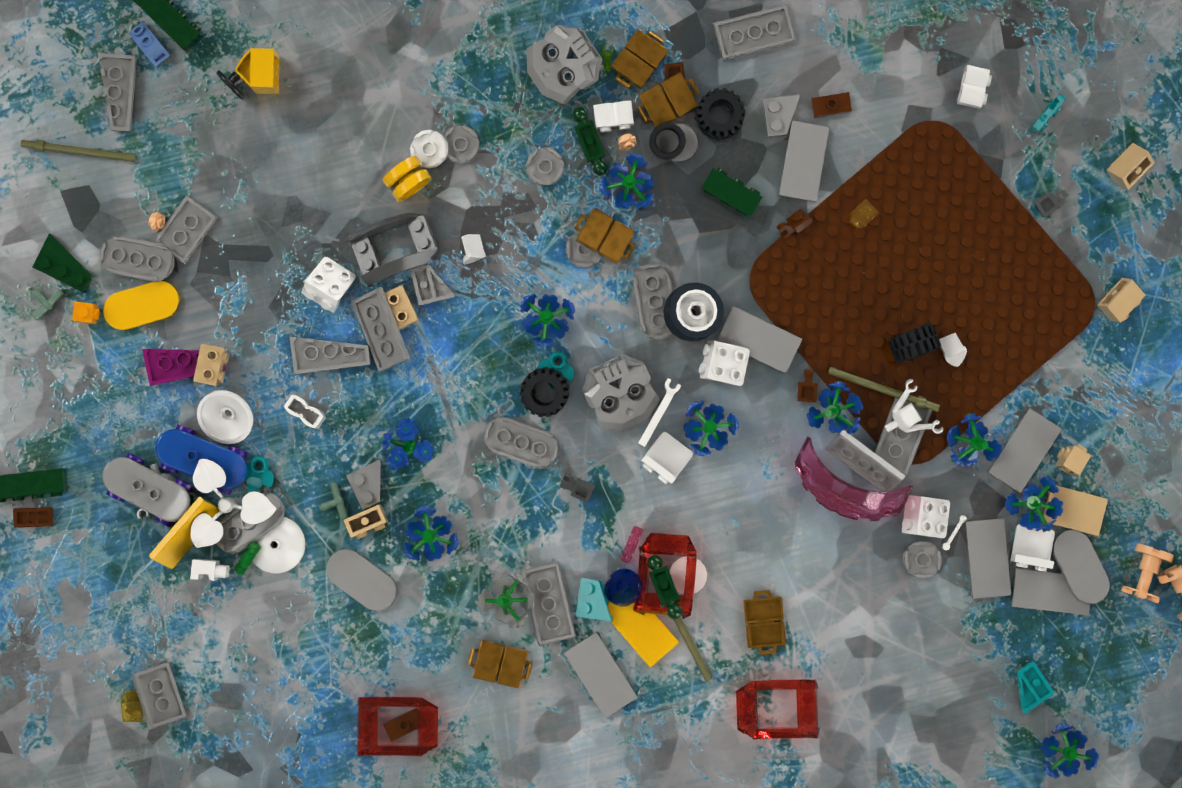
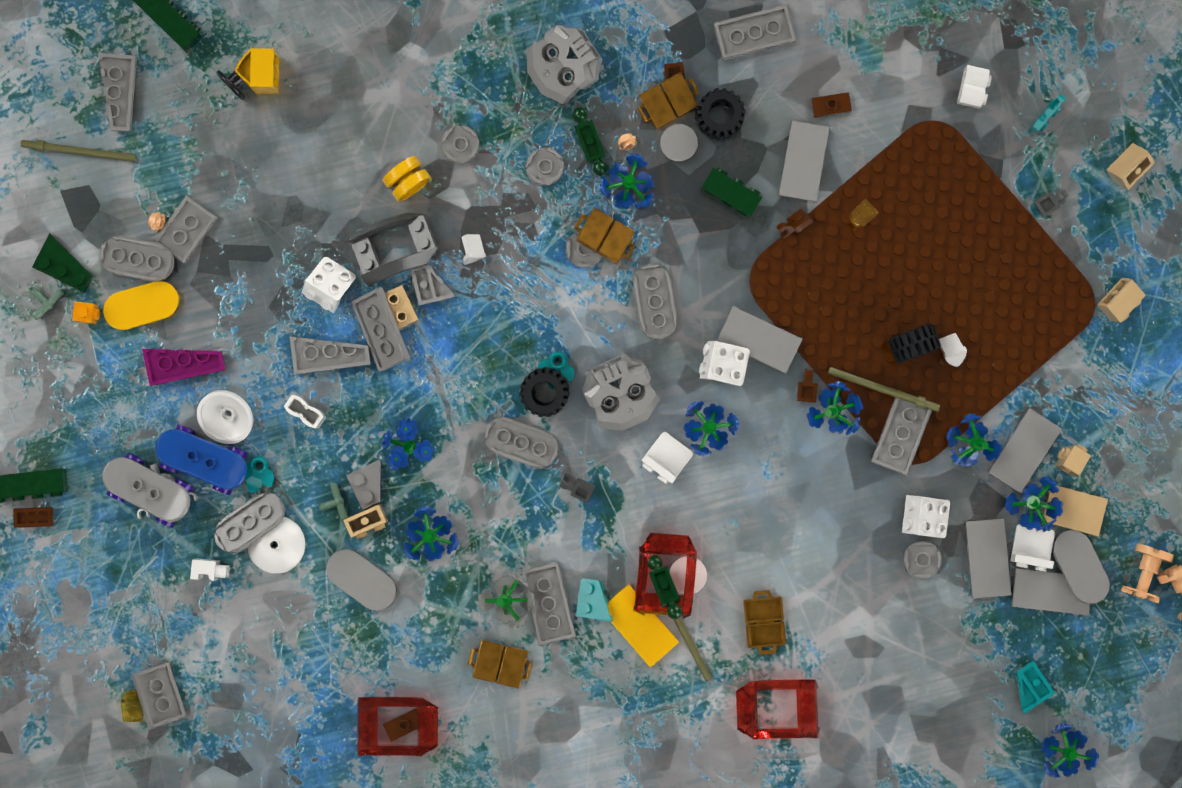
medium blue bracket [129,22,170,67] -> none
yellow tile [149,497,220,569] -> none
white plant [191,459,276,548] -> none
tan brick [193,344,229,387] -> none
green axle [234,542,261,575] -> none
white tile [410,130,448,168] -> none
blue plant [520,294,575,347] -> none
light grey tile [564,632,638,718] -> none
white brick [593,101,634,133] -> none
clear neon green hand [602,44,614,72] -> none
clear blue tile [605,568,642,607] -> none
pearl gold piece [611,29,669,89] -> none
clear pink axle [620,526,643,563] -> none
white tile [638,378,681,448] -> none
black tyre [649,122,686,160] -> none
wheel [663,283,724,341] -> none
light grey wing [762,95,800,138] -> none
clear pink windscreen [795,436,913,521] -> none
light grey tile [826,430,905,495] -> none
white piece [885,379,943,434] -> none
white hinge [942,515,967,550] -> none

